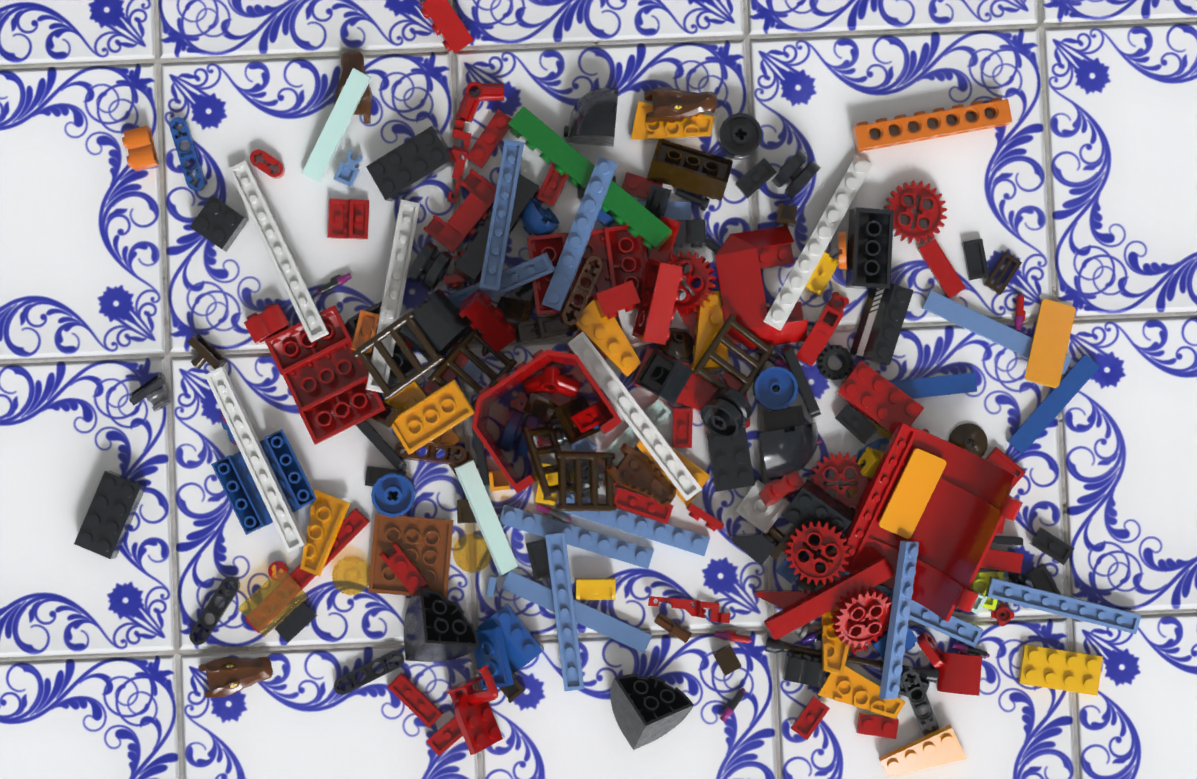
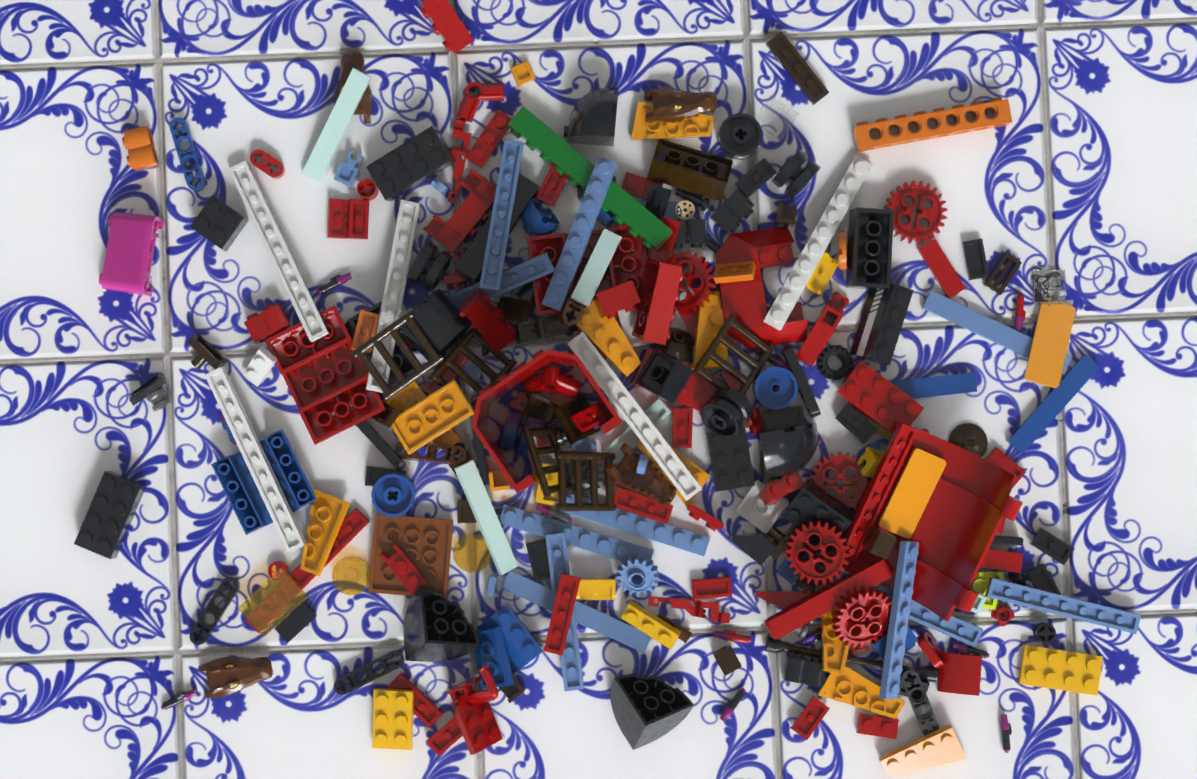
none -> dark pink windscreen [99,212,164,297]
none -> black piece [161,689,198,710]
none -> white plate [242,346,277,387]
none -> red wheel [357,179,379,201]
none -> yellow plate [372,688,414,750]
none -> light blue tile [430,177,448,195]
none -> light orange tile [510,60,536,87]
none -> red plate [543,573,581,656]
none -> light aqua tile [571,228,622,307]
none -> medium blue gear [616,555,660,597]
none -> yellow plate [621,600,681,650]
none -> medium blue tile [636,454,648,475]
none -> tan tile [675,200,695,220]
none -> red tile [691,576,732,599]
none -> black brick [710,189,754,234]
none -> orange plate [714,261,756,284]
none -> red arm [749,407,763,434]
none -> clear piece [755,95,799,140]
none -> dark brown plate [766,31,829,105]
none -> dark brown panel [863,526,896,559]
none -> piece [1000,714,1012,753]
none -> piece [1032,268,1066,306]
none -> black wheel [1033,622,1056,643]

